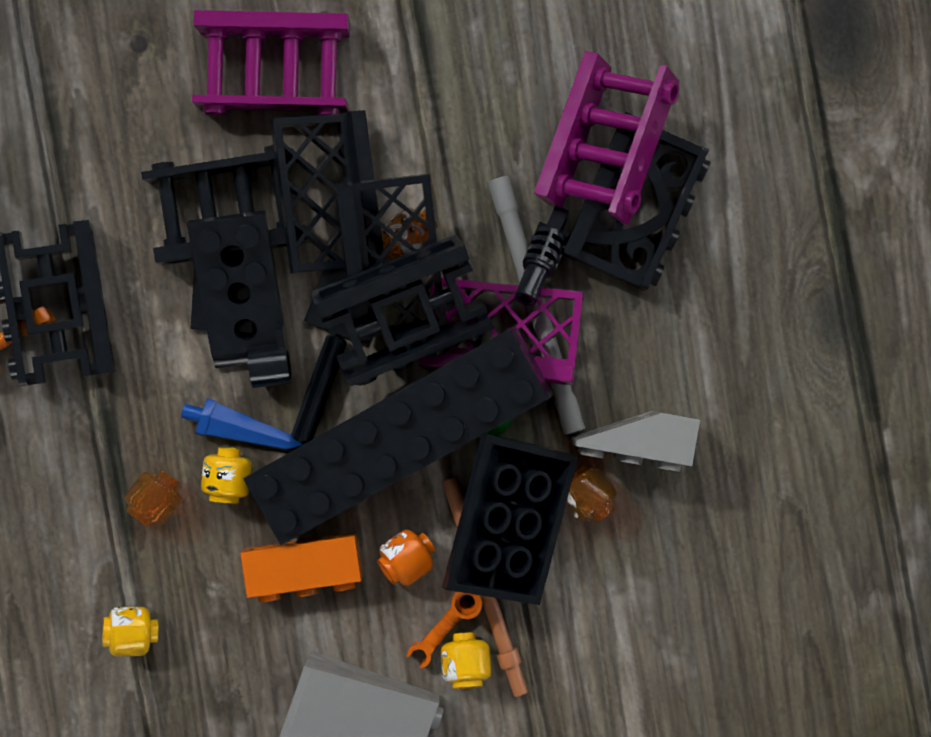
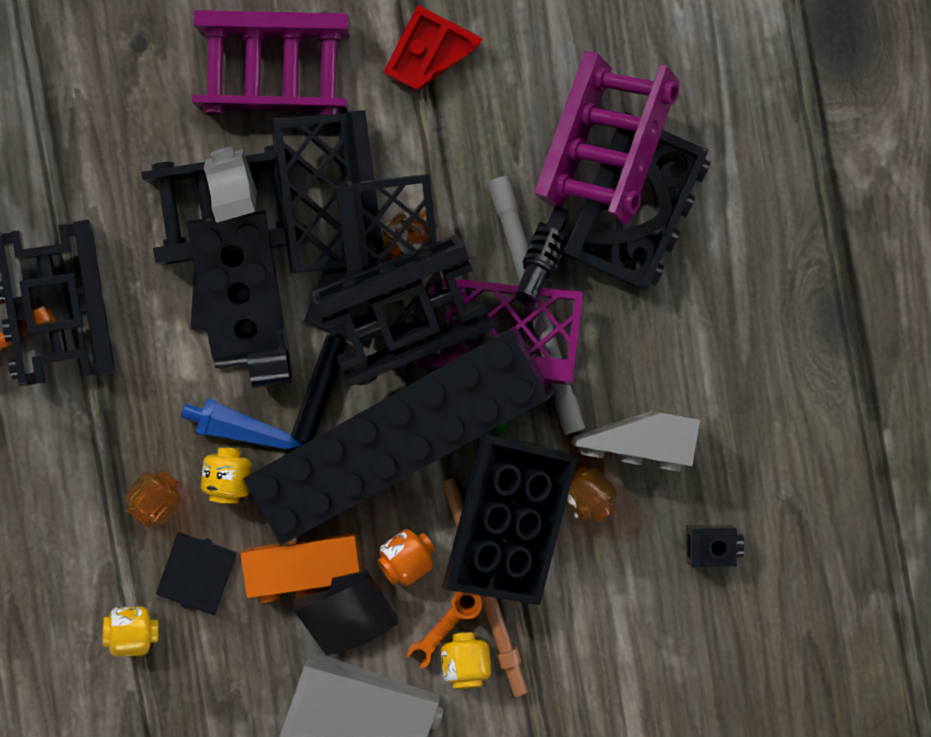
none -> black piece [156,532,237,615]
none -> light grey arch [204,147,257,223]
none -> black slope [293,570,398,656]
none -> red wing [383,5,483,92]
none -> black brick [686,525,744,568]

